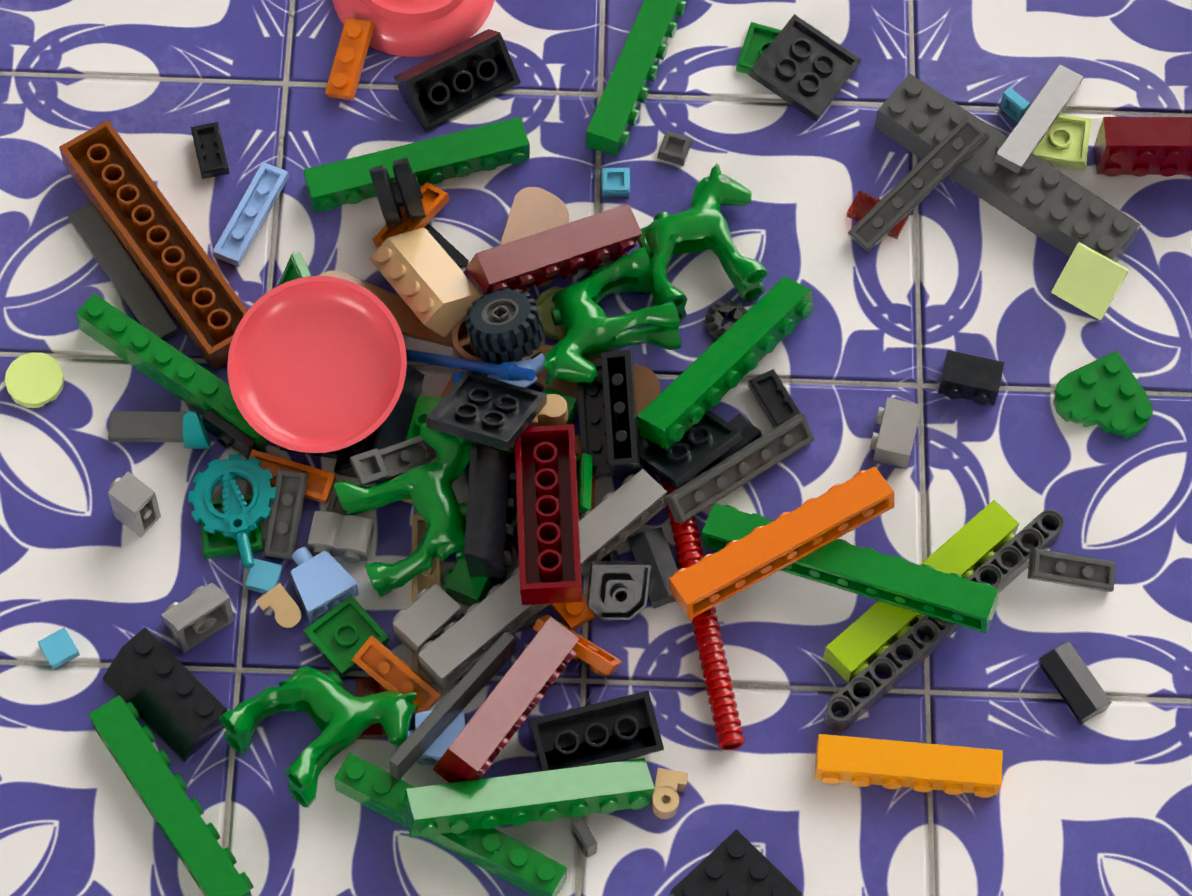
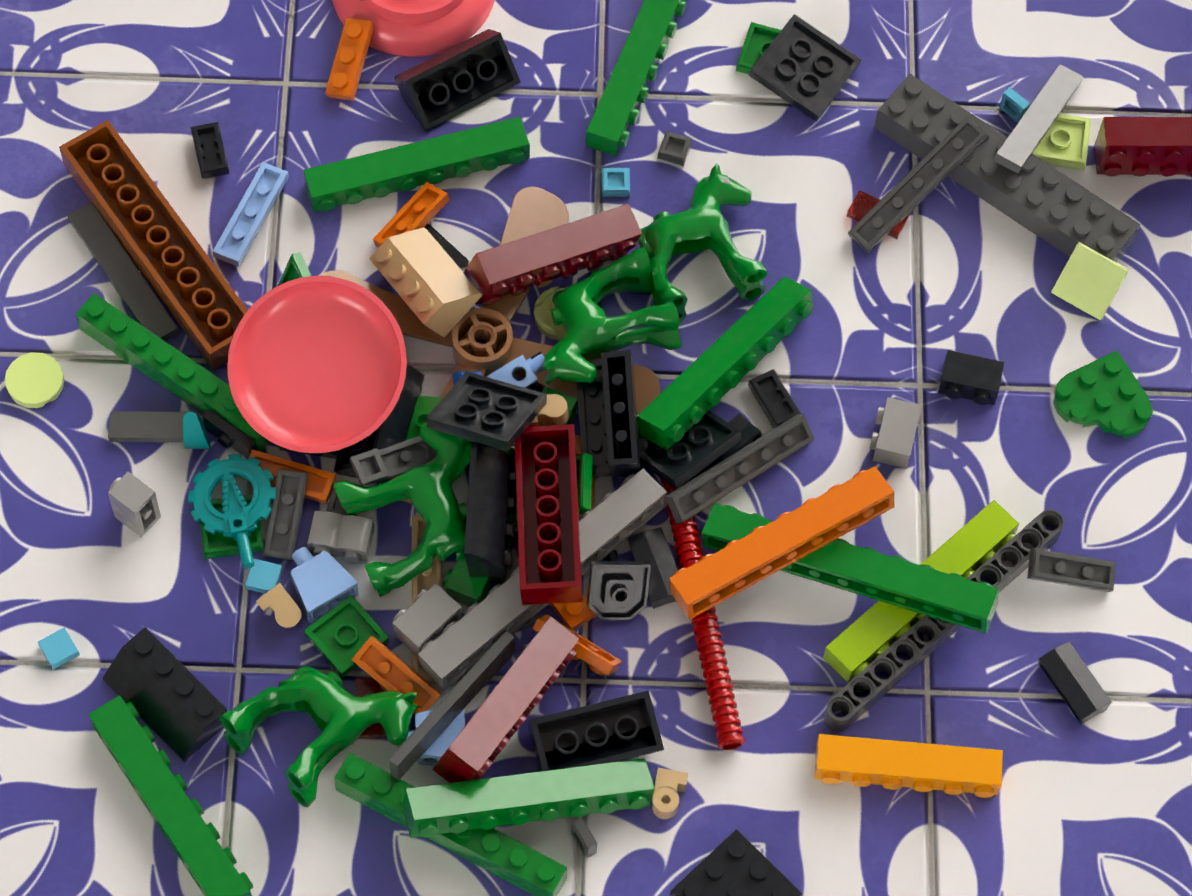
light grey slope [161,583,234,654] -> none
black wheel [369,157,426,229] -> none
blue bar [406,349,535,381] -> none
black wheel [465,288,544,364] -> none
dark grey gear [705,299,748,339] -> none

